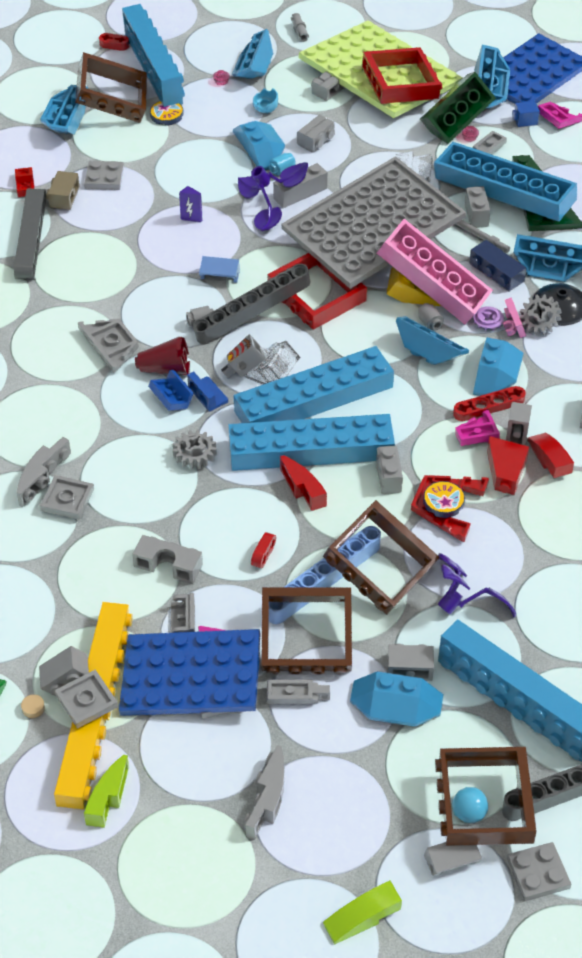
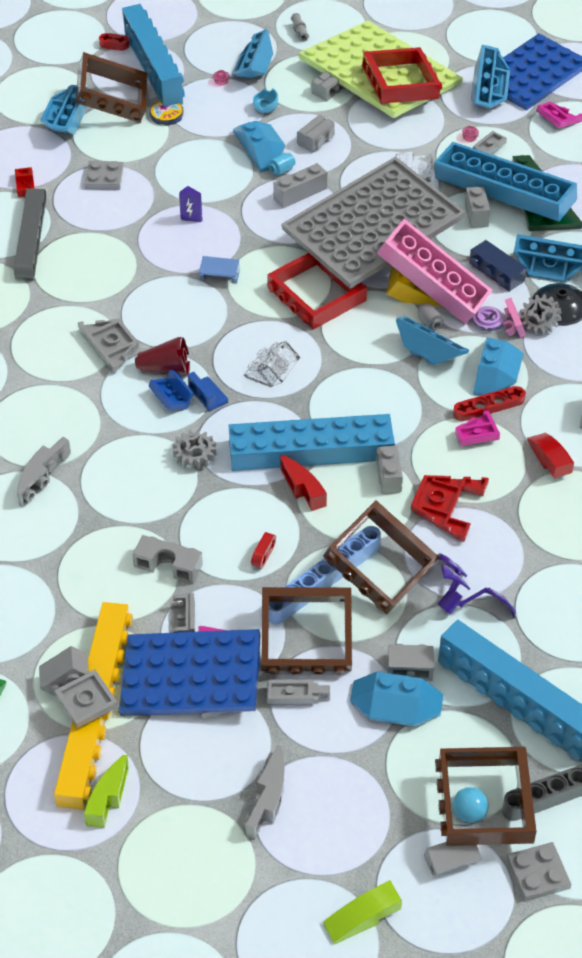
tan tile [21,695,45,718] -> none
light grey plate [40,475,94,520] -> none
dark tan brick [46,171,80,210] -> none
light grey brick [186,305,214,327] -> none
dark grey beam [193,264,311,344] -> none
light grey torso [221,334,265,378] -> none
dark azure brick [233,346,394,423] -> none
dark purple plant [238,162,308,231] -> none
dark green slope [420,72,496,144] -> none
tile [423,481,465,518] -> none
light grey bar [456,220,510,253] -> none
red slope [487,436,529,495] -> none
light grey brick [506,402,532,446] -> none
blue brick [512,101,540,127] -> none

